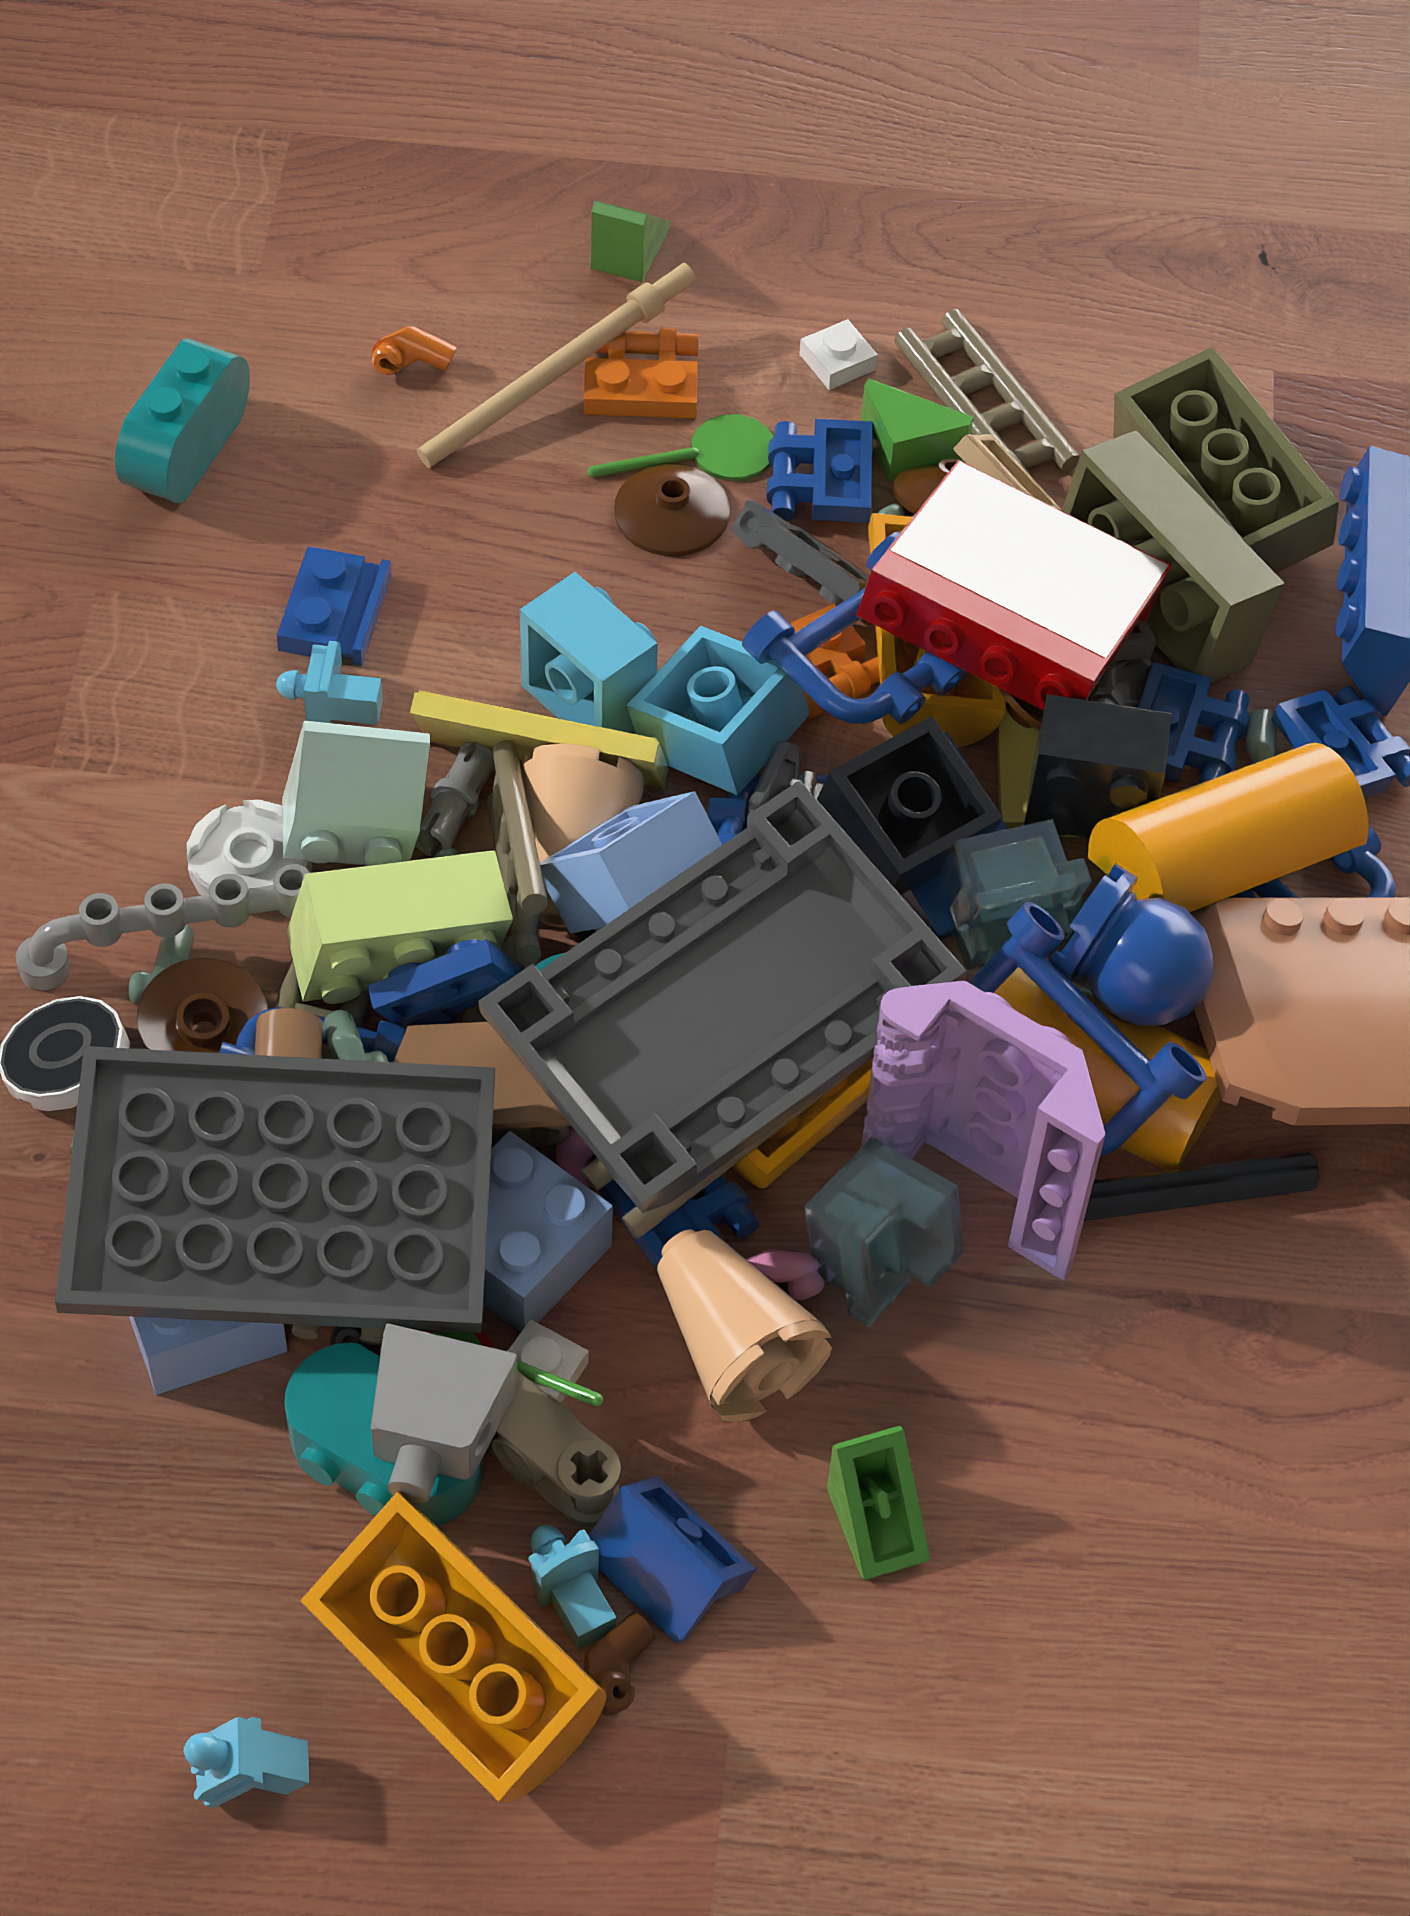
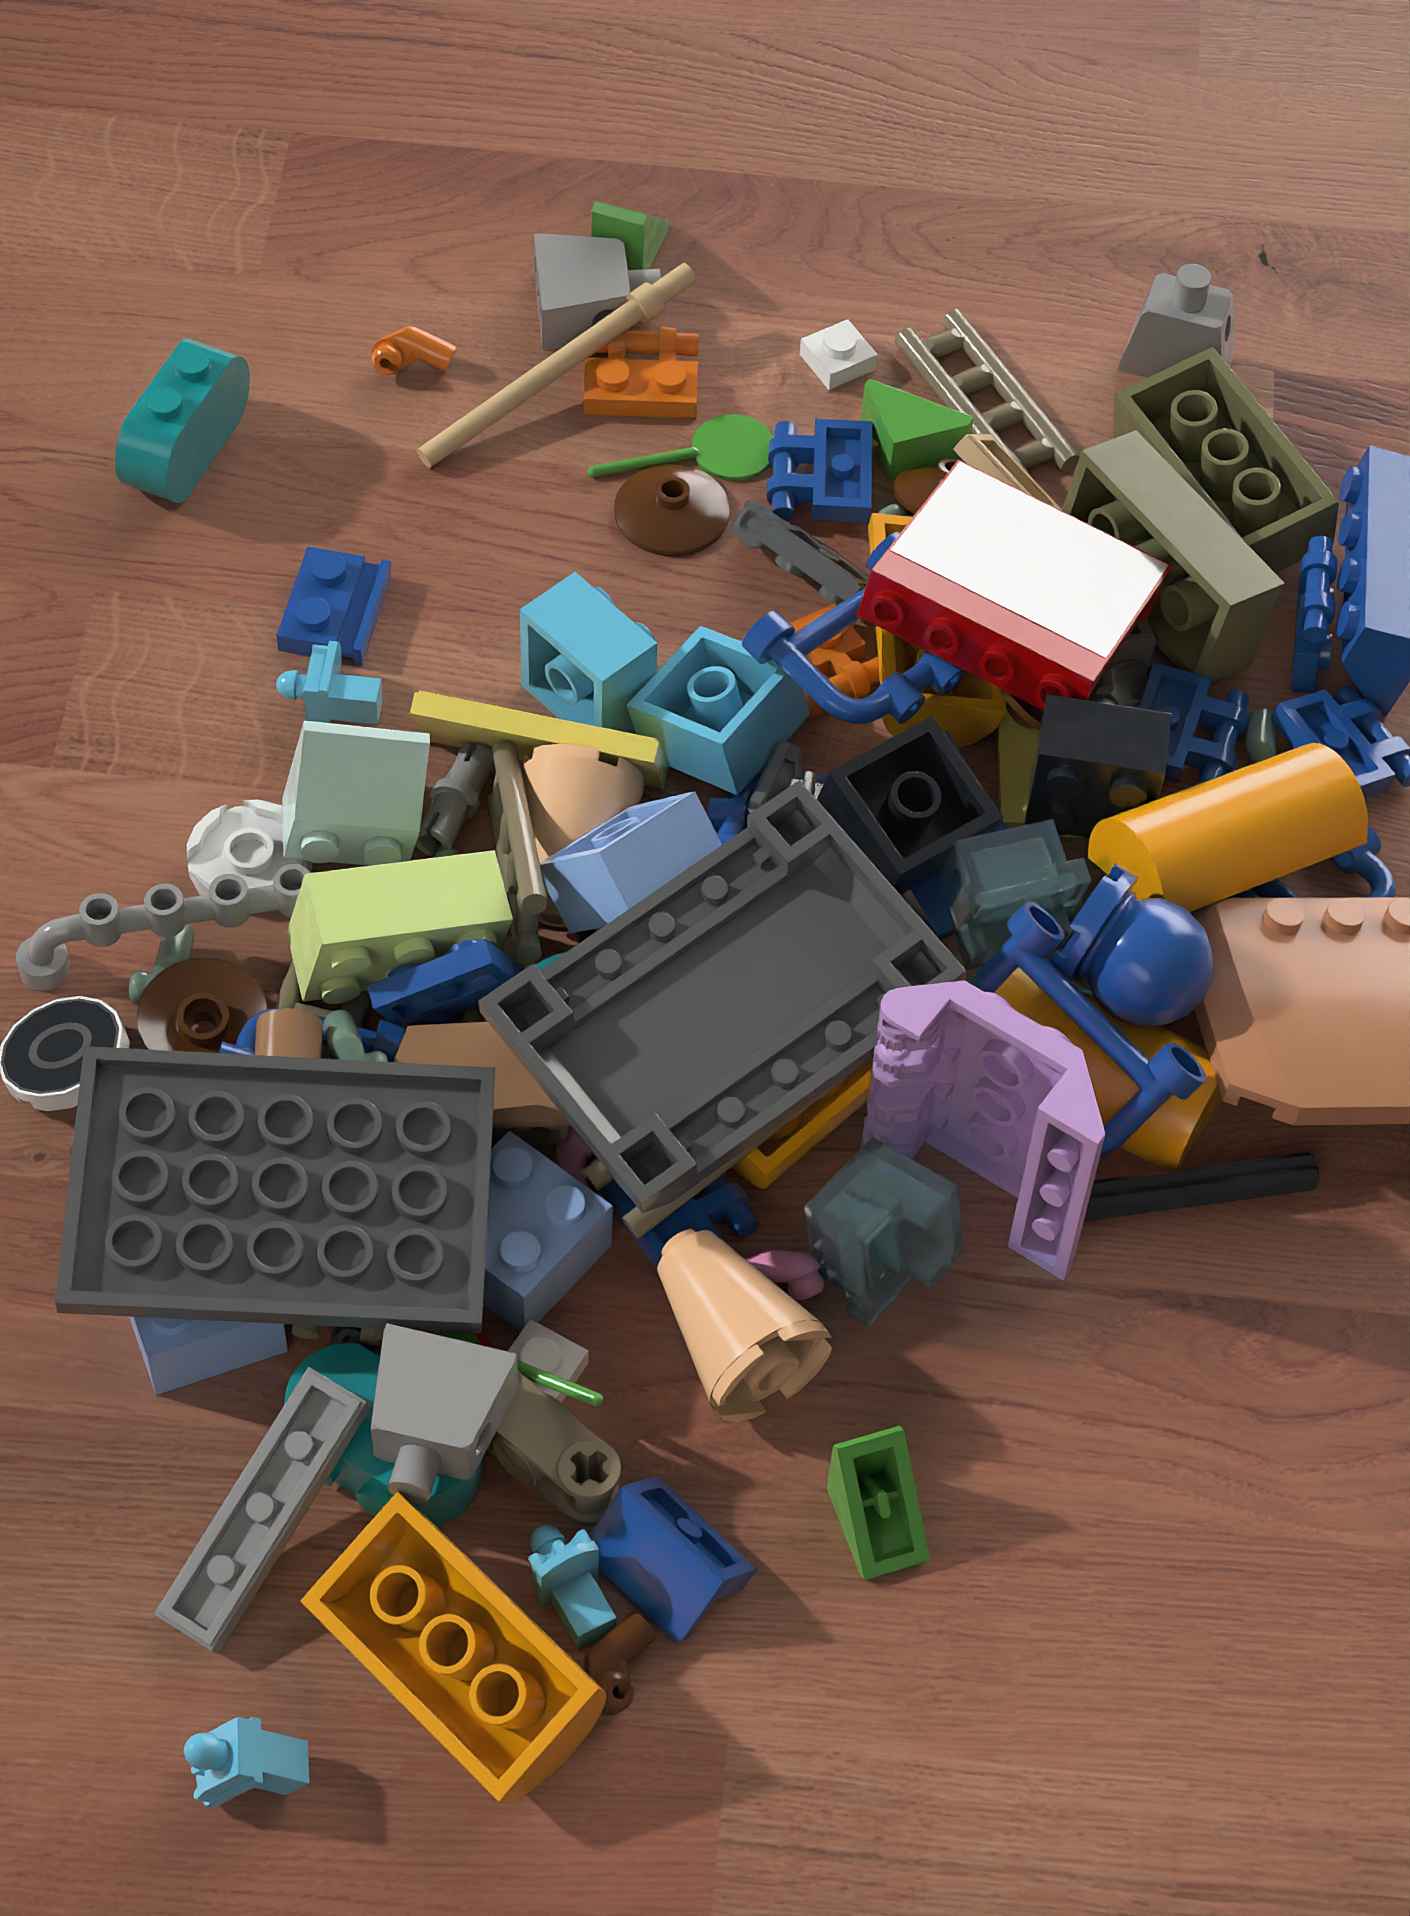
none -> light grey tile [154,1367,372,1654]
none -> light grey torso [534,233,661,350]
none -> light grey torso [1118,264,1235,378]
none -> blue plate [1291,536,1338,693]

